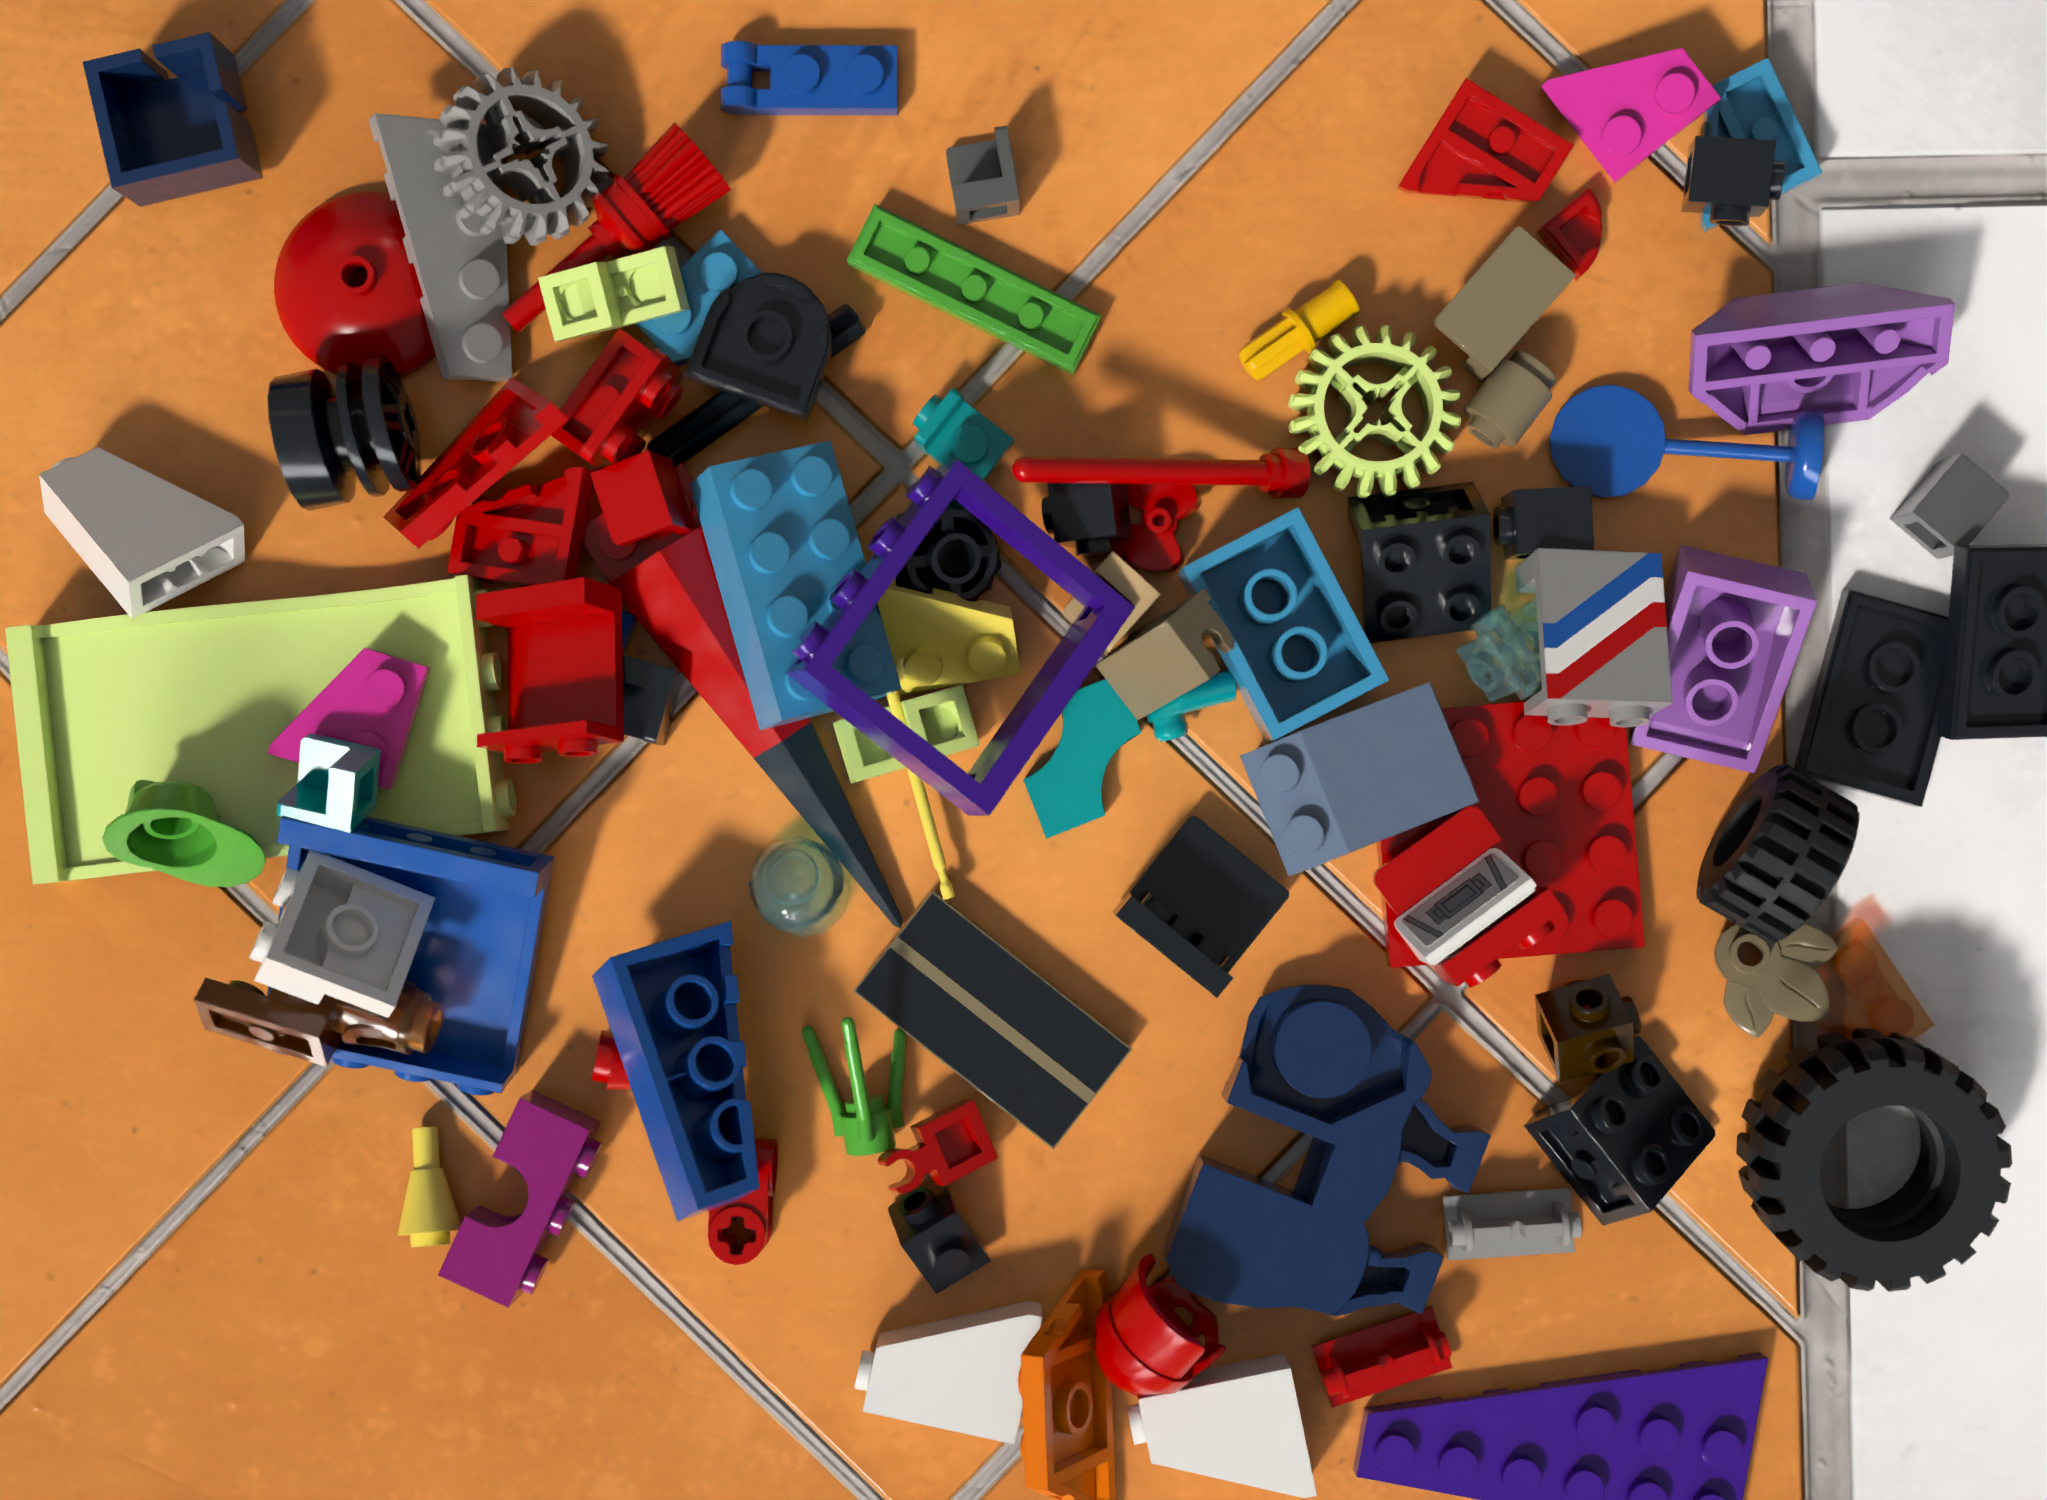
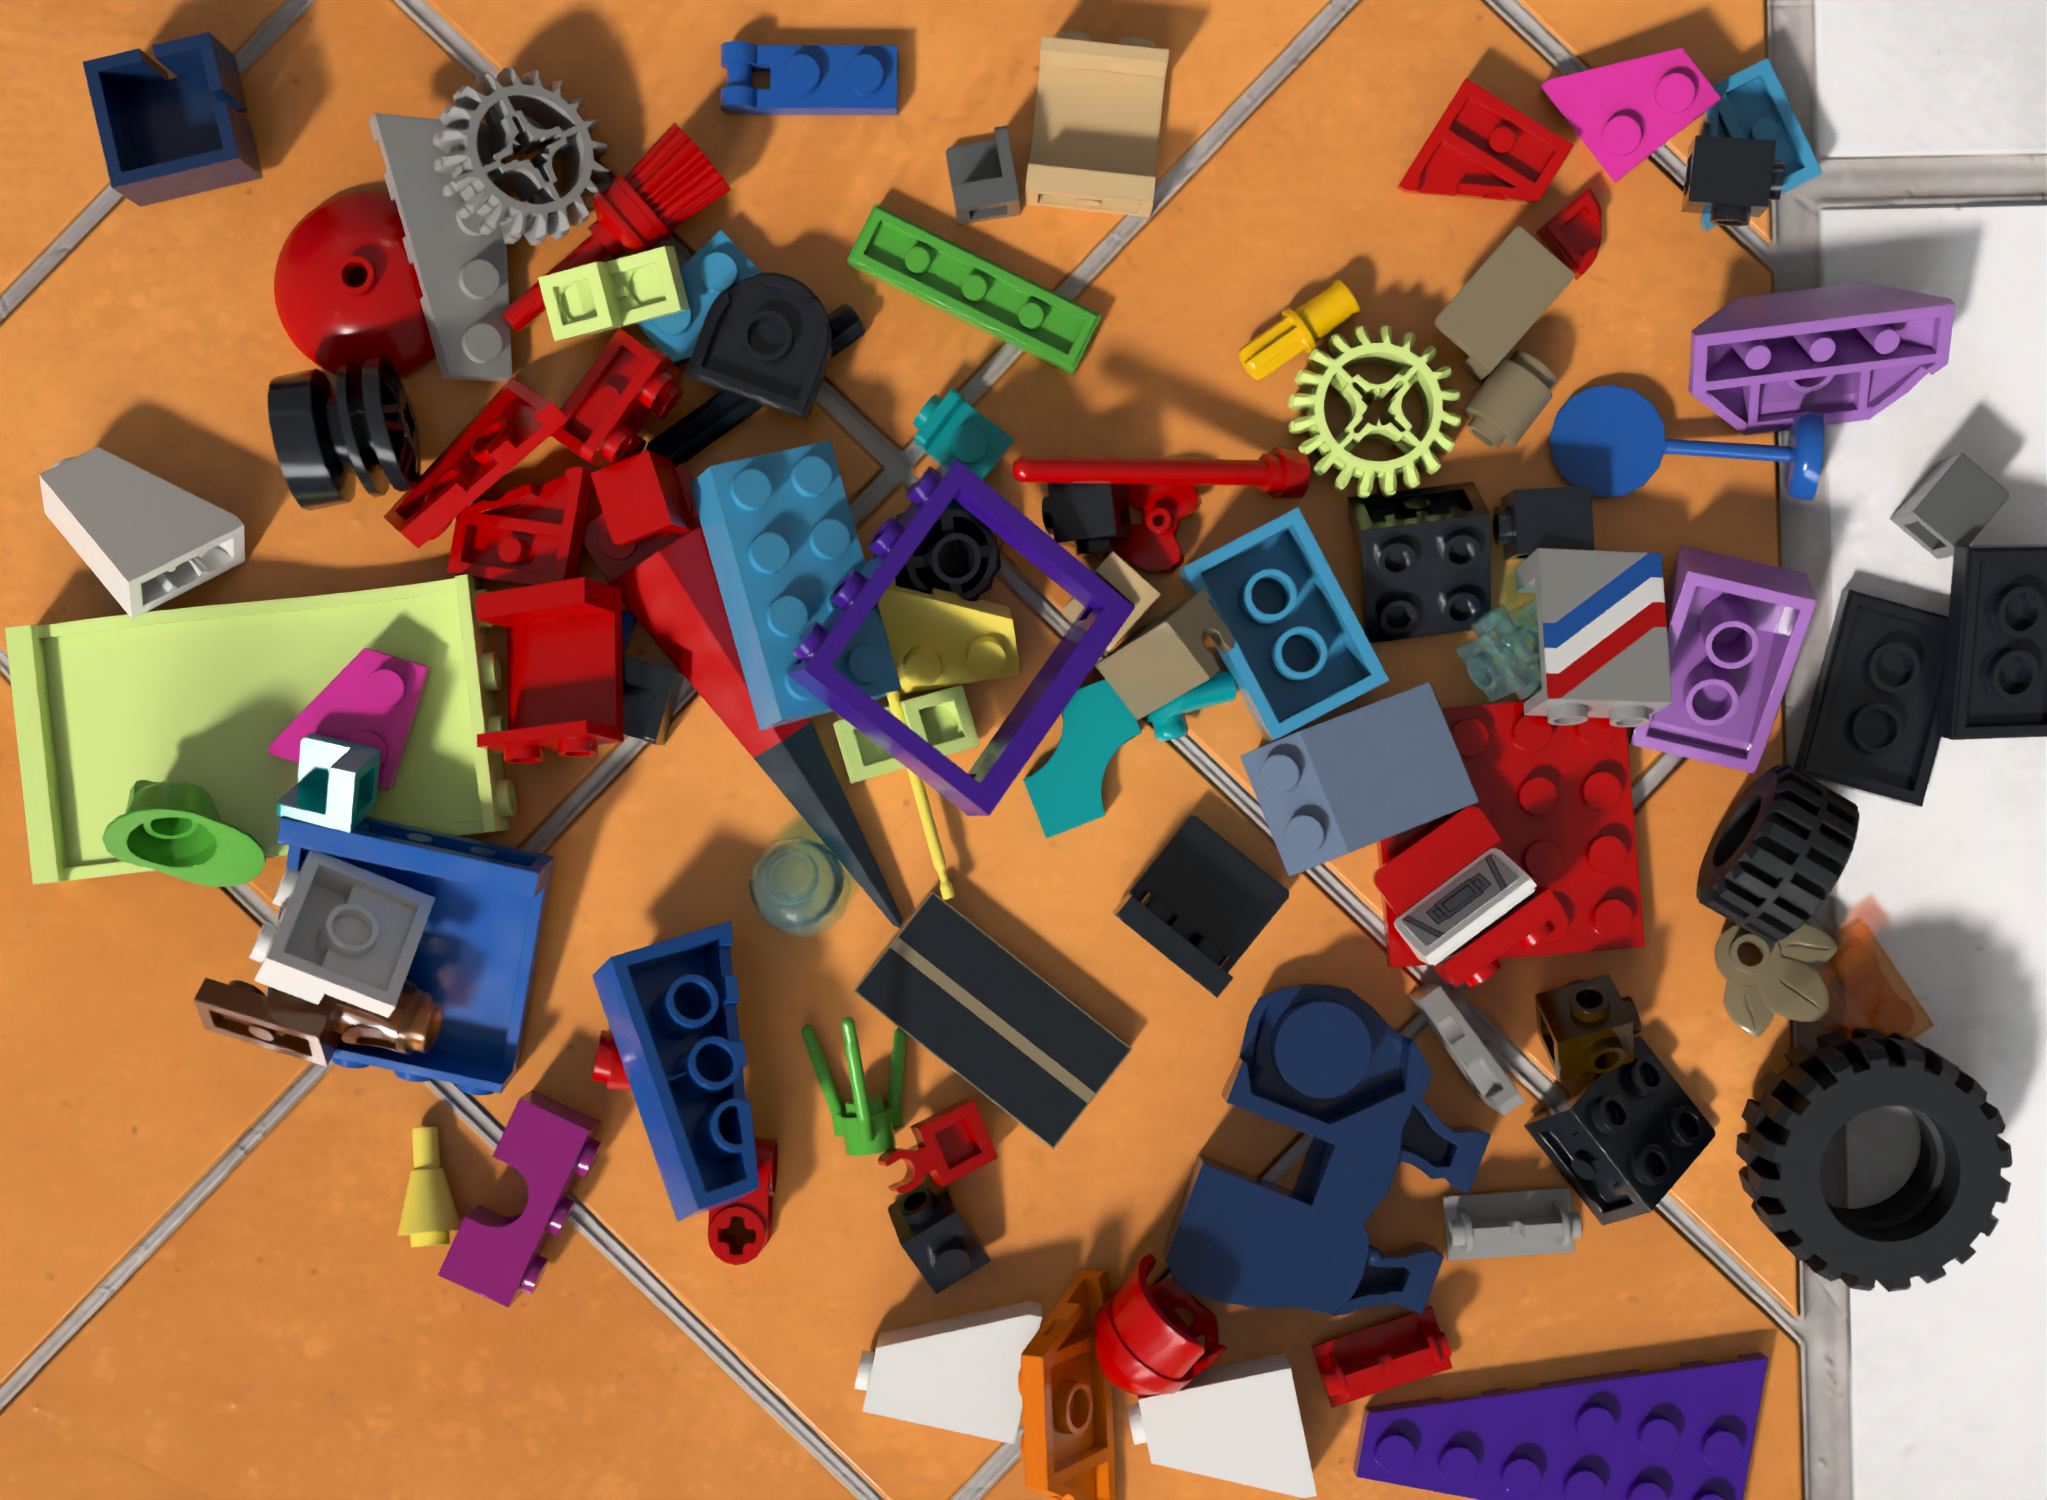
none -> tan panel [1025,30,1169,218]
none -> light grey wing [1409,981,1525,1116]

